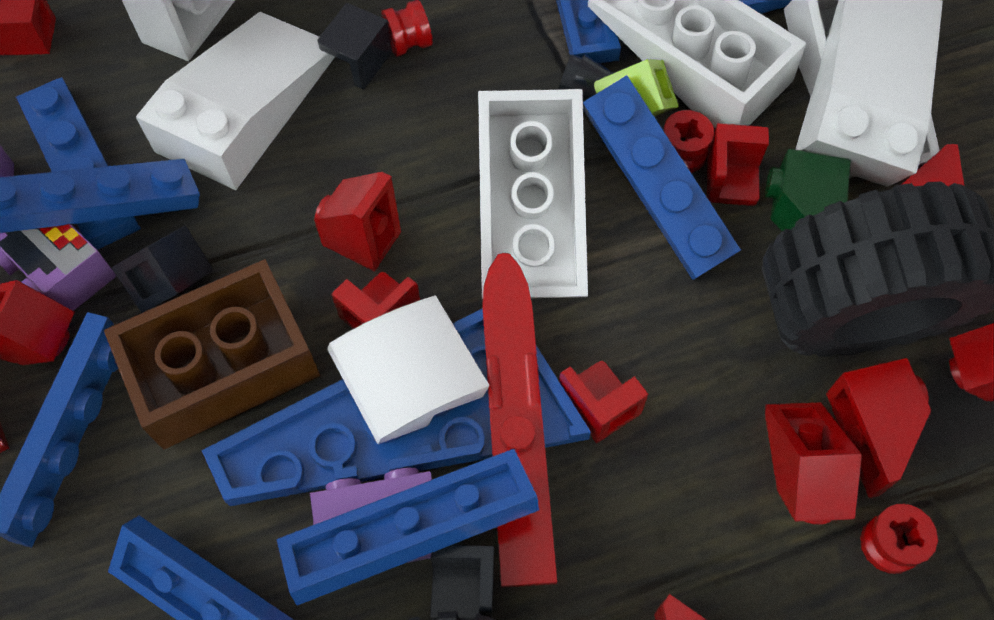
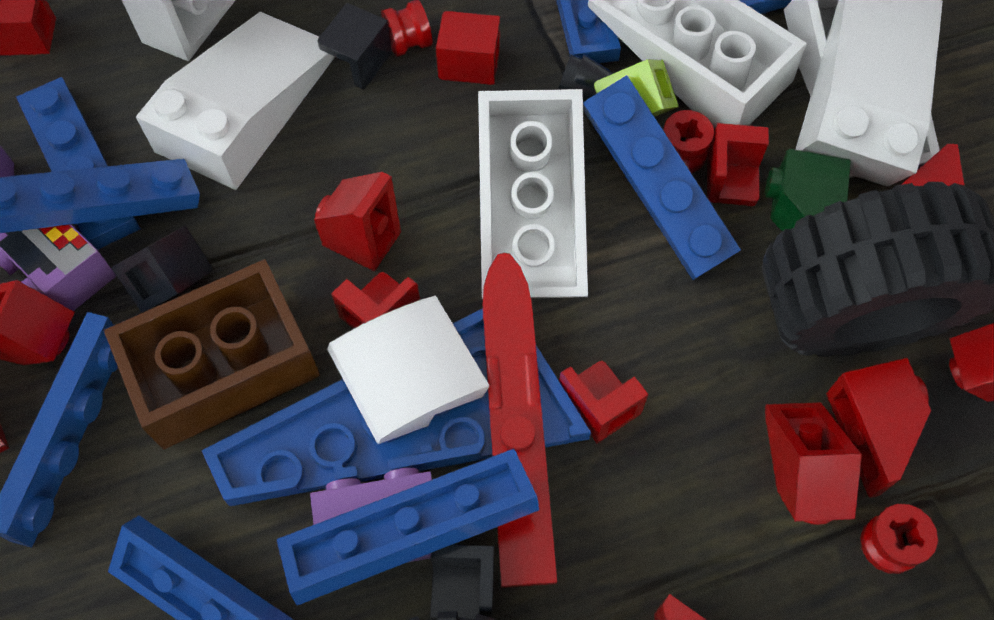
none -> red panel [436,11,500,85]

